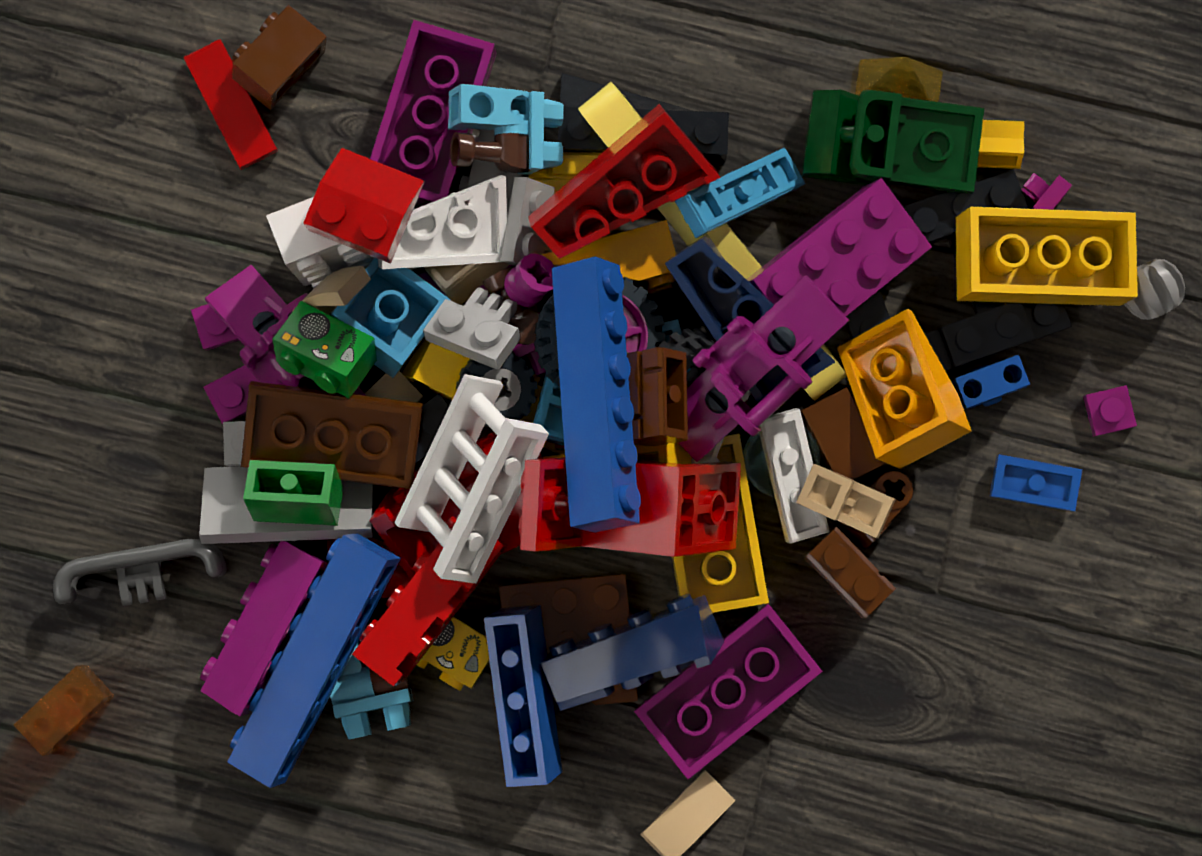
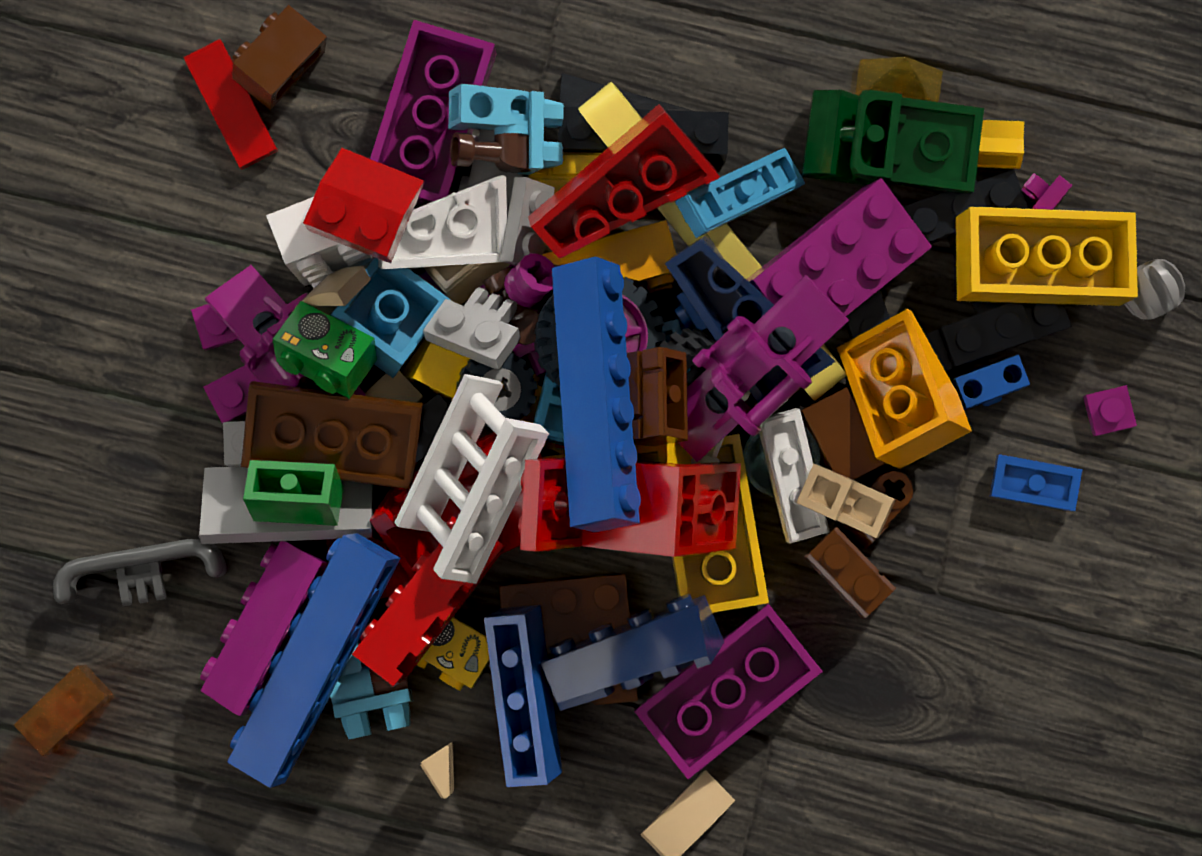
none -> tan slope [420,742,454,799]
none -> blue plate [672,292,710,334]

